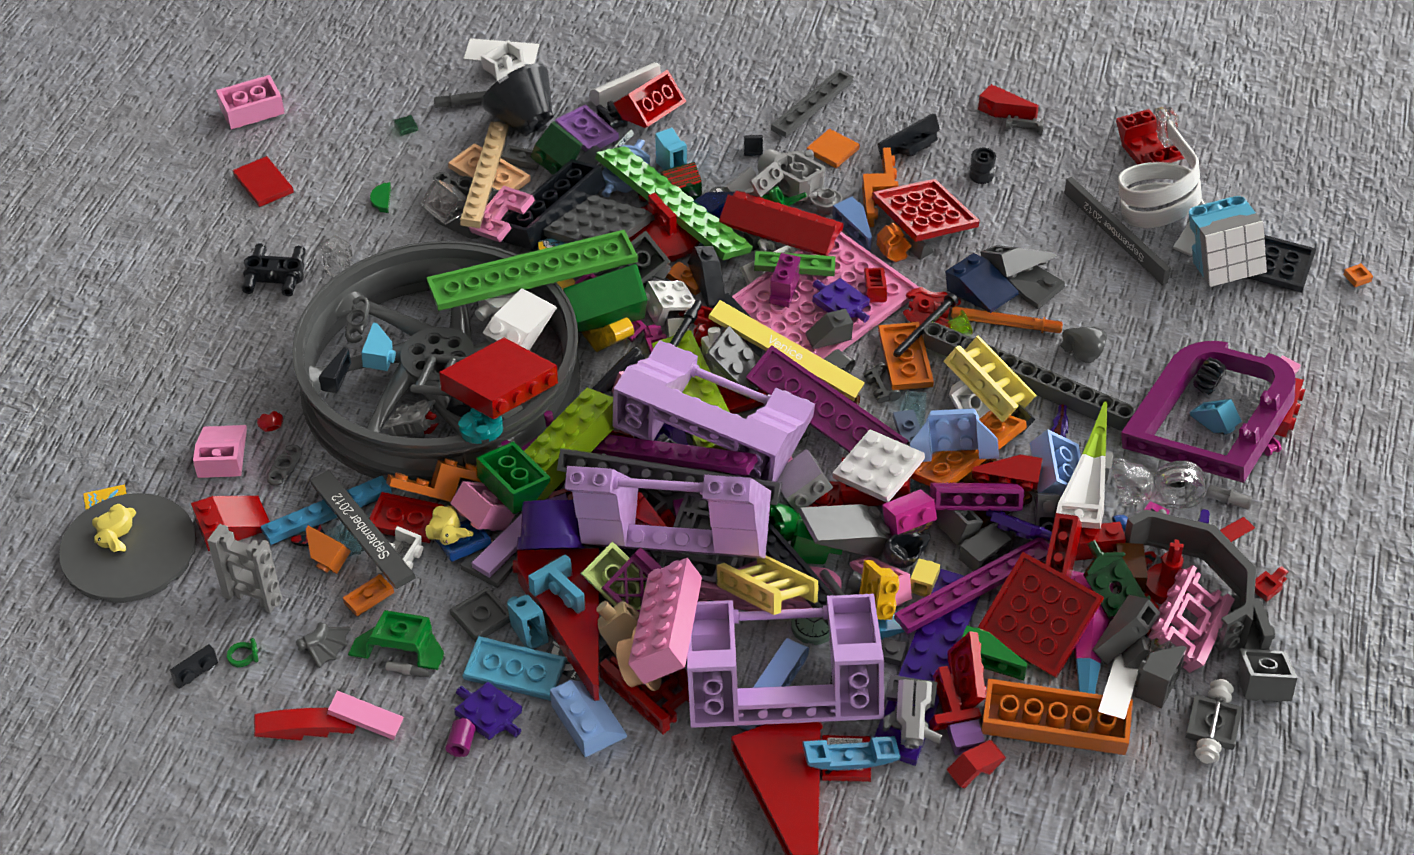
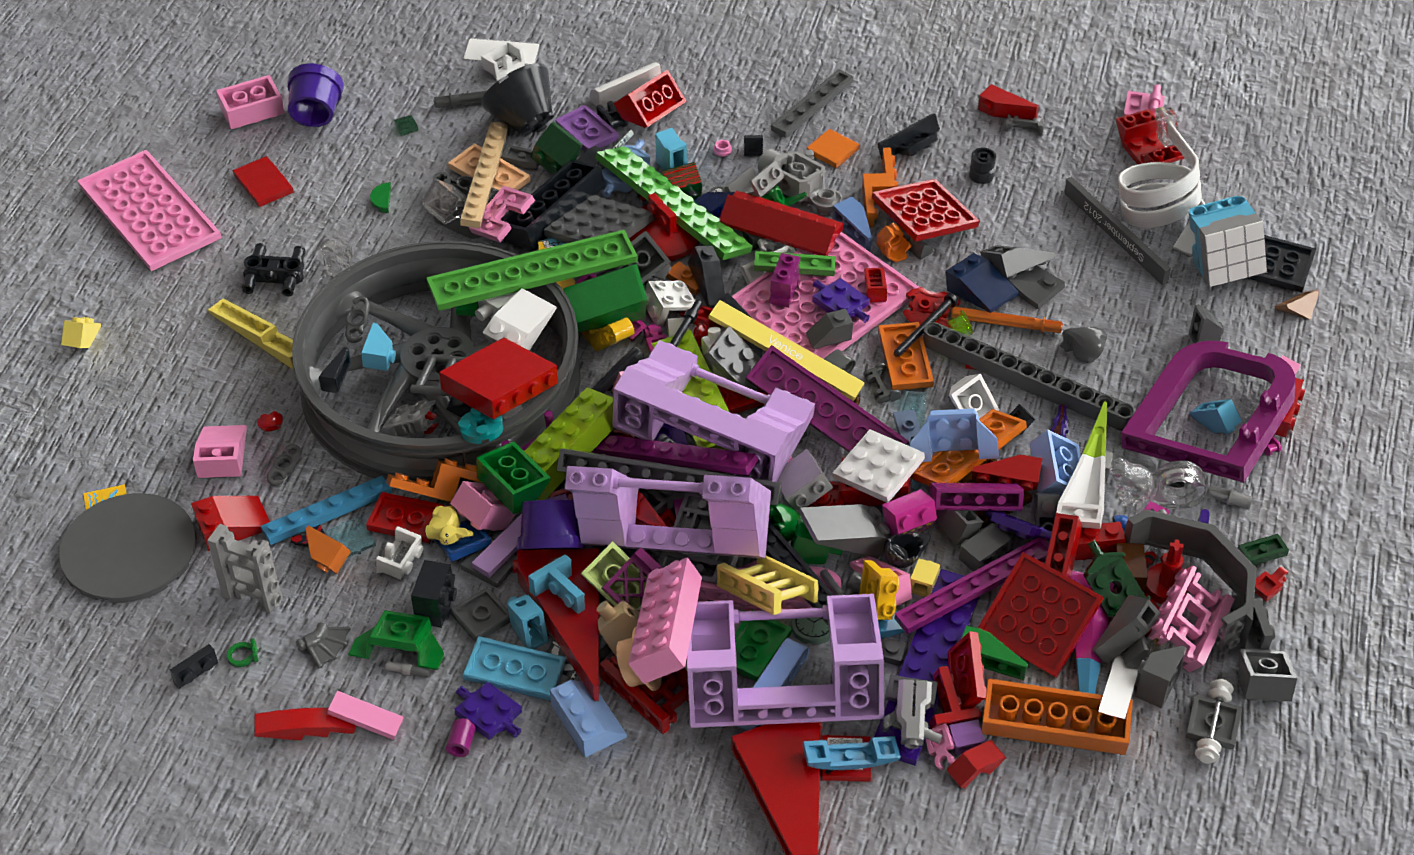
light yellow animal [92,503,136,552] -> none
dark grey tile [310,470,416,589] -> none
orange plate [343,574,394,617] -> none
light yellow fence [943,336,1037,422] -> none
black gear [1193,357,1226,395] -> none
red sticker [1220,517,1255,542] -> none
orange plate [1343,263,1373,287] -> none
none -> light yellow slope [61,317,101,348]
none -> bright pink plate [77,150,222,271]
none -> light yellow slope [208,299,294,370]
none -> dark purple piece [288,63,344,127]
none -> black brick [411,560,457,628]
none -> green tile [456,301,479,316]
none -> bright pink plate [713,140,732,157]
none -> green plate [735,610,792,682]
none -> bright pink plate [925,724,955,770]
none -> bright pink plate [1124,84,1165,125]
none -> dark grey slope [1189,304,1224,343]
none -> dark green plate [1238,533,1289,565]
none -> slope [1275,290,1319,320]

